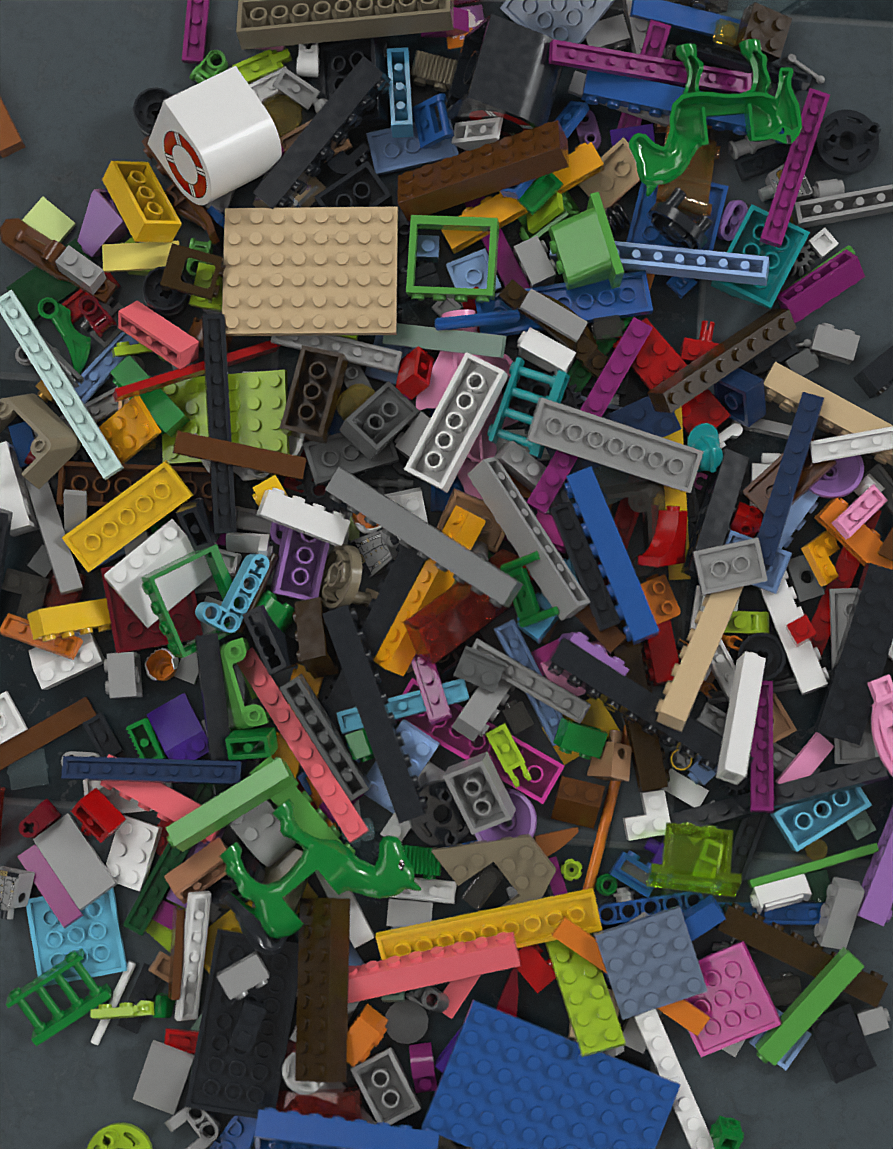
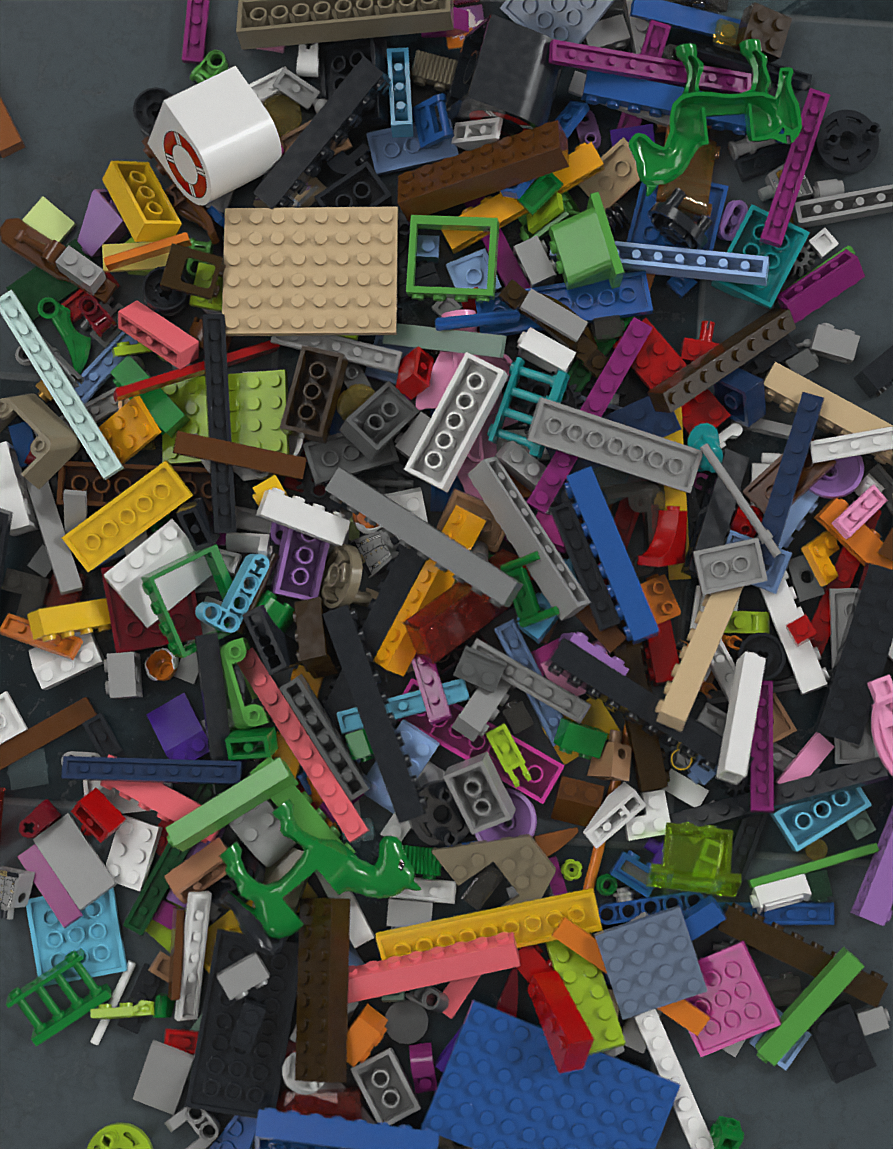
green brick [126,718,167,759] -> none
lime hinge [232,49,292,84] -> none
light grey hinge [787,54,825,84] -> none
light grey brick [814,877,865,949] -> none
none -> orange tile [103,232,192,271]
none -> red wedge [528,970,594,1073]
none -> white slope [583,782,647,849]
none -> light grey bar [700,443,781,558]

